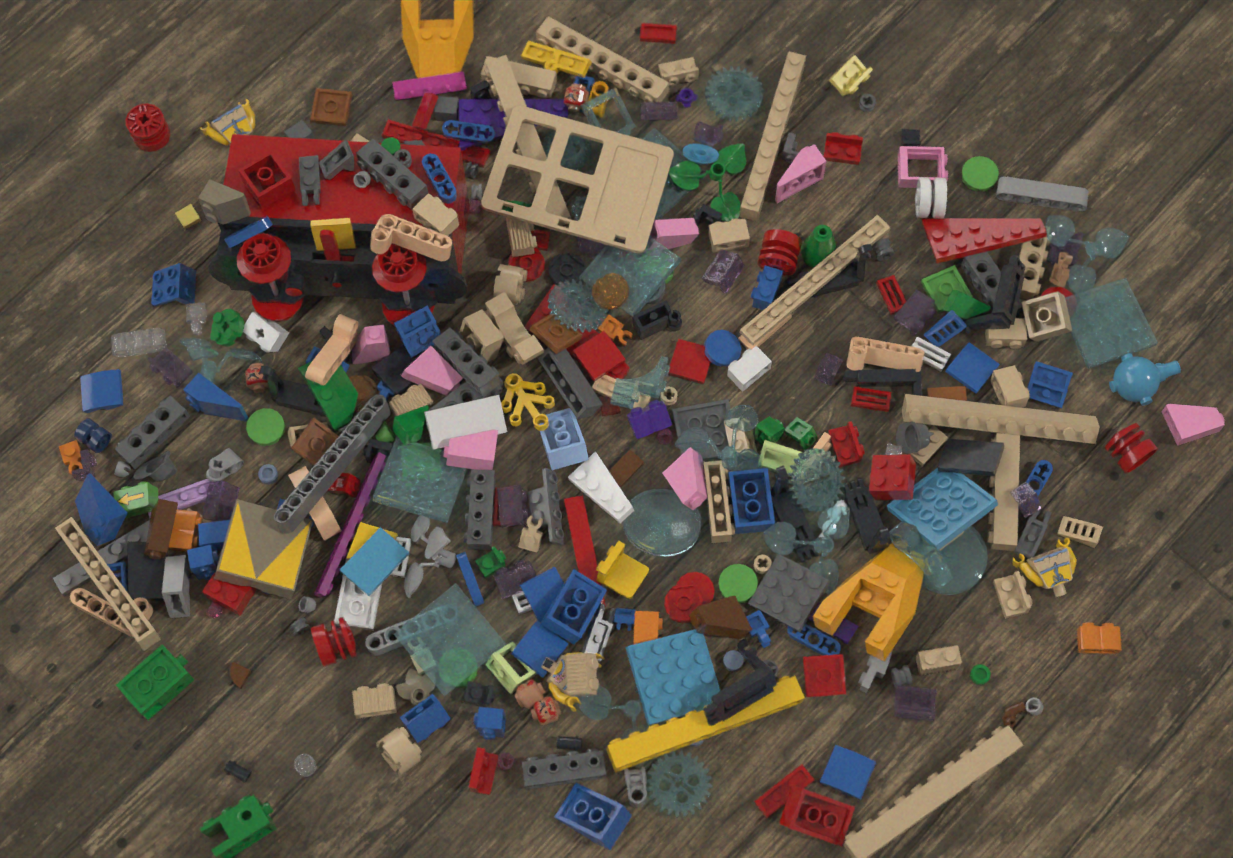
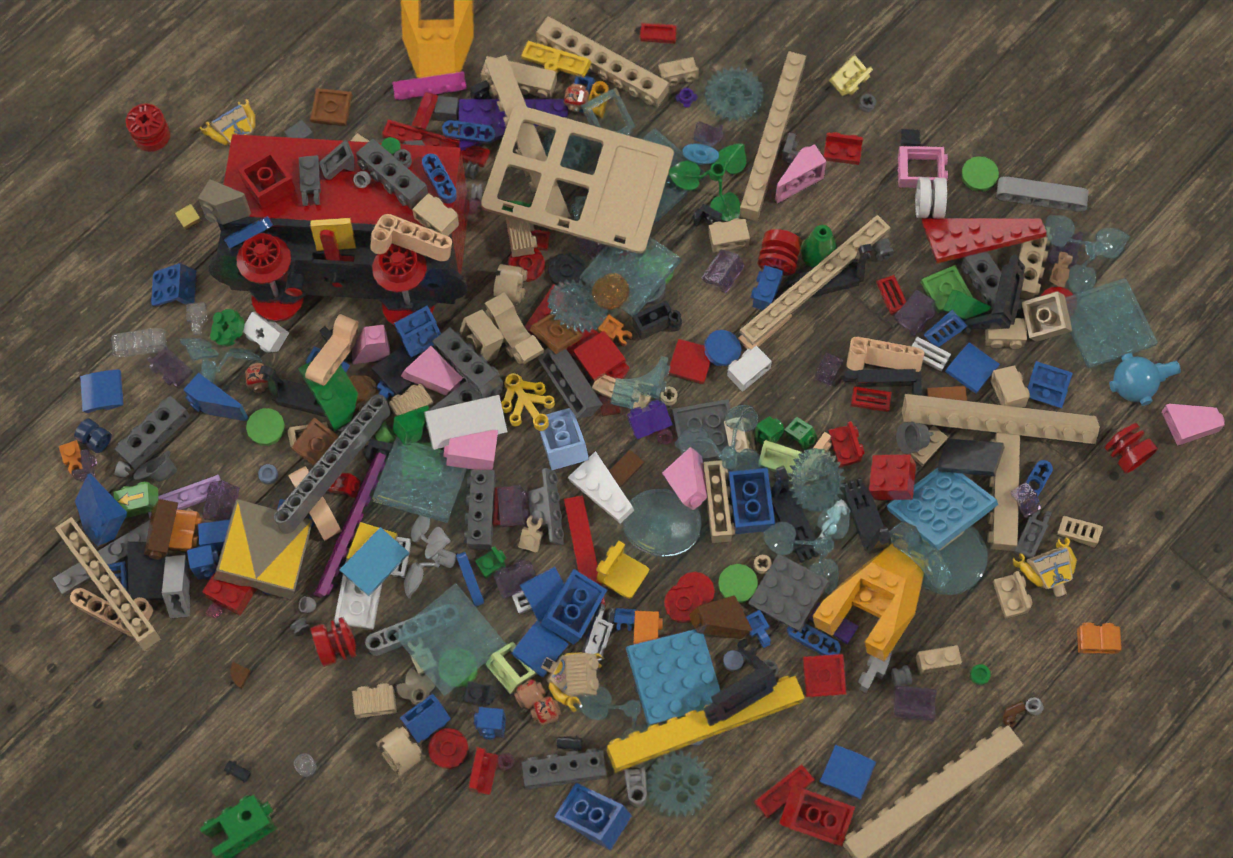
green torso [116,644,194,721] -> none
light grey piece [206,448,244,482] -> none
bracket [641,102,677,120] -> none
bright pink slope [644,218,699,254] -> none
clear wheel [885,442,903,455] -> none
none -> red tile [428,728,469,769]

